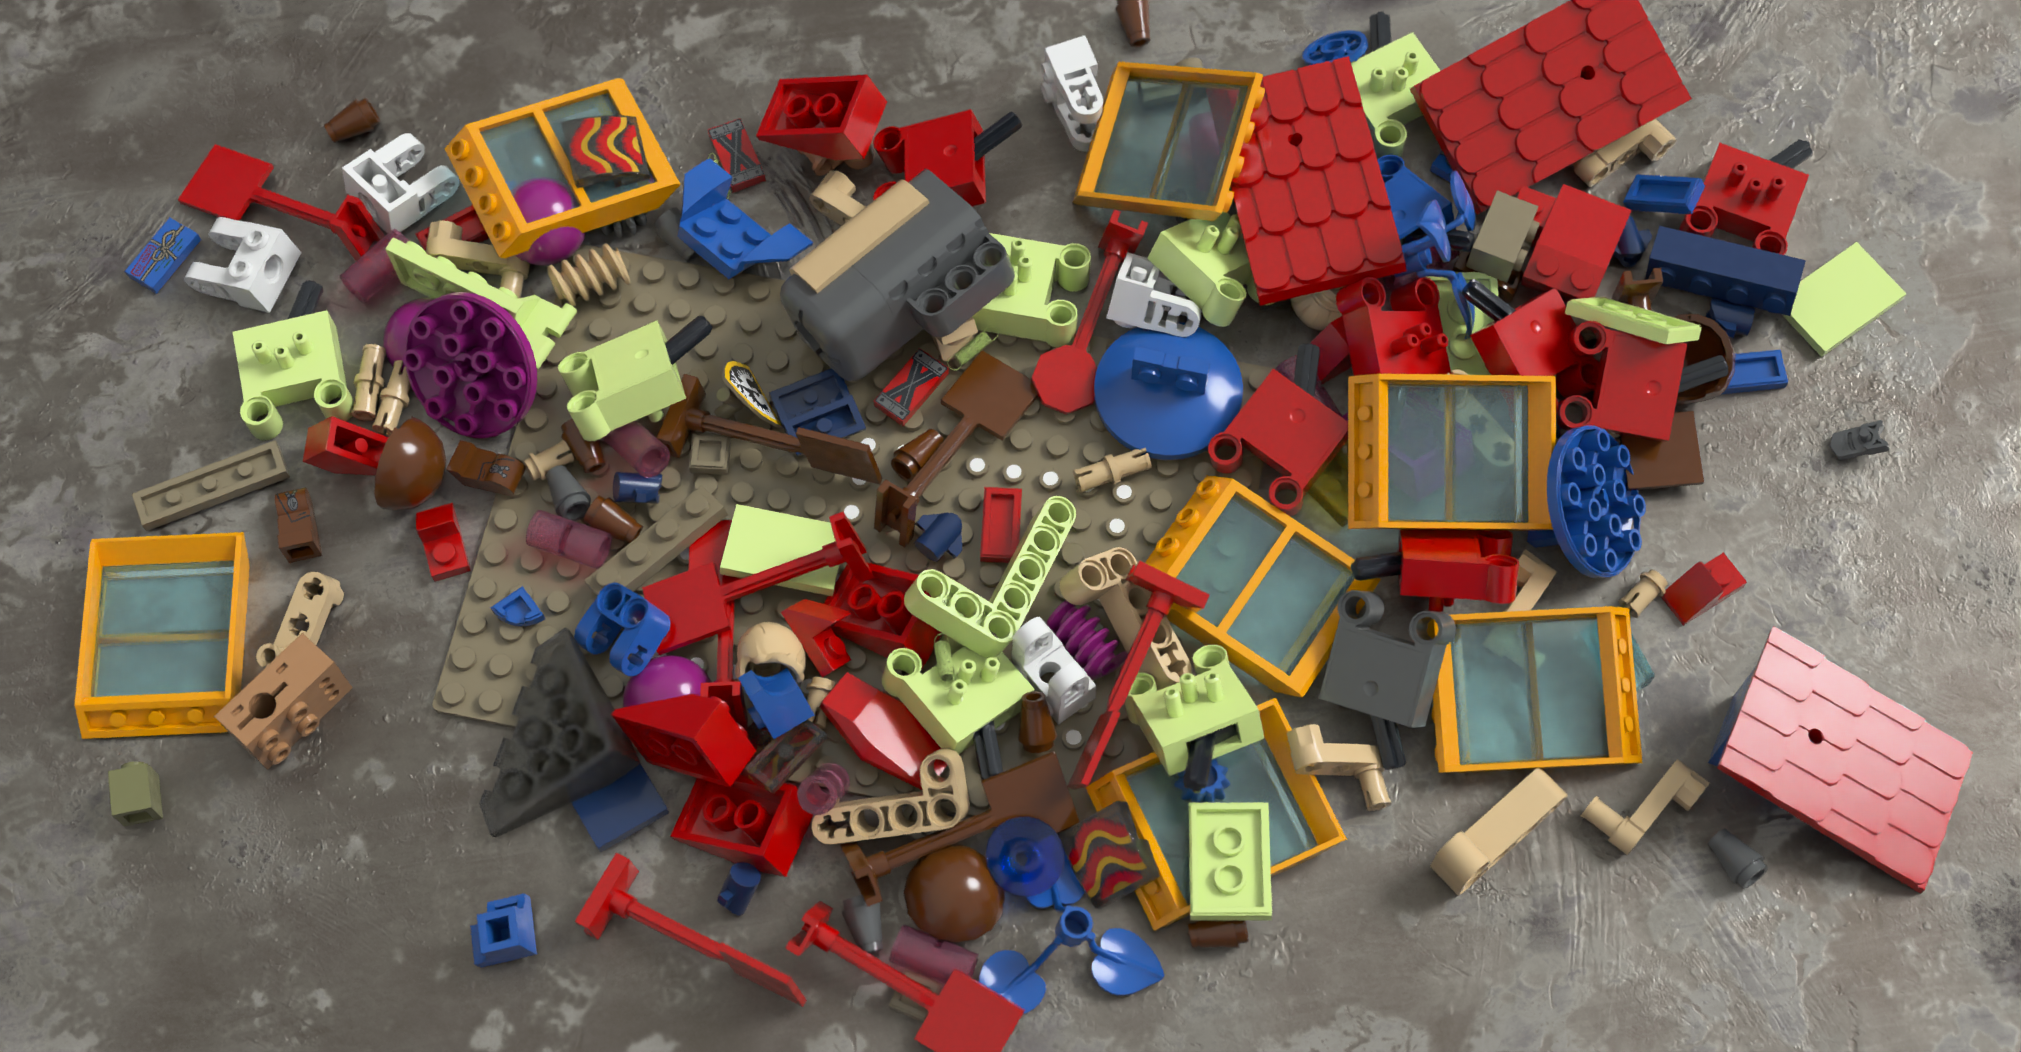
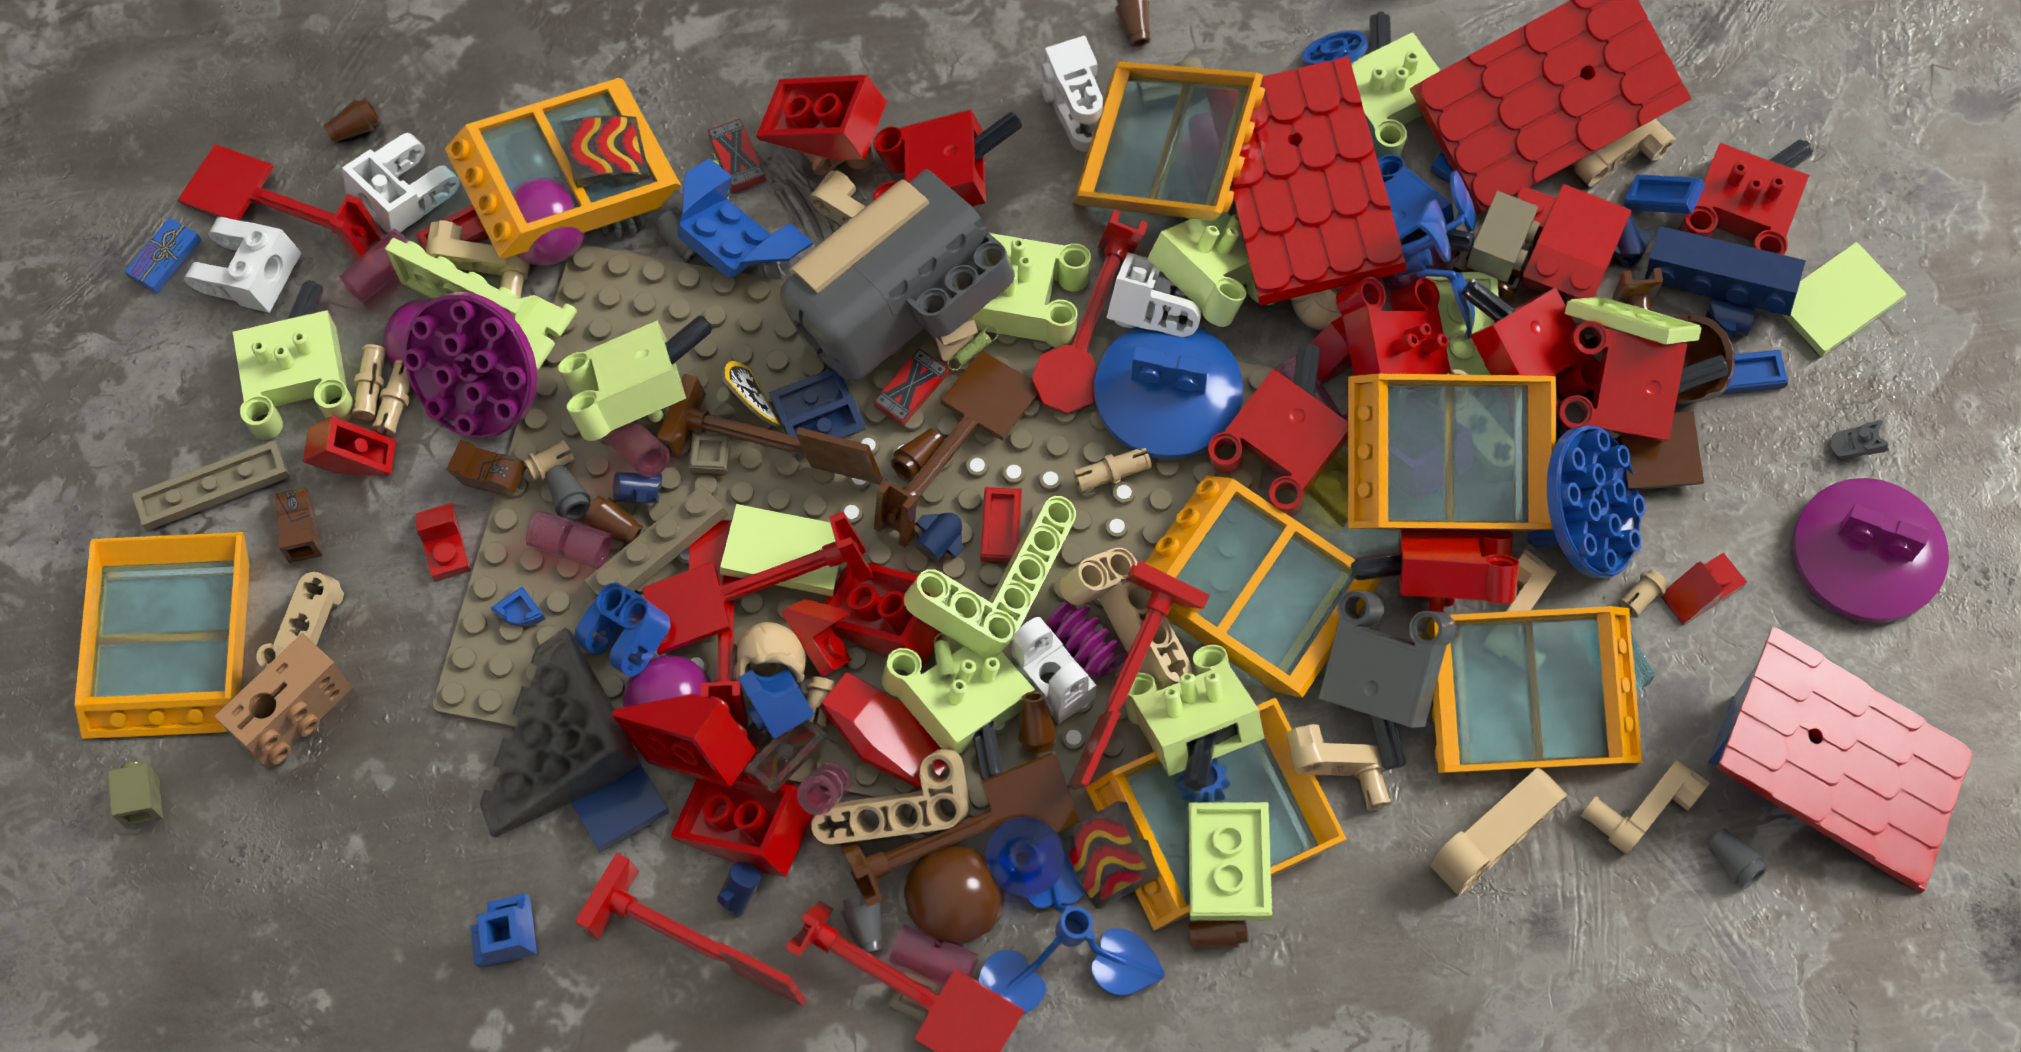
reddish brown cylinder [374,416,446,511] -> none
tan piece [547,243,631,307] -> none
reddish brown cone [561,419,606,473] -> none
none -> magenta bracket [1792,478,1949,623]

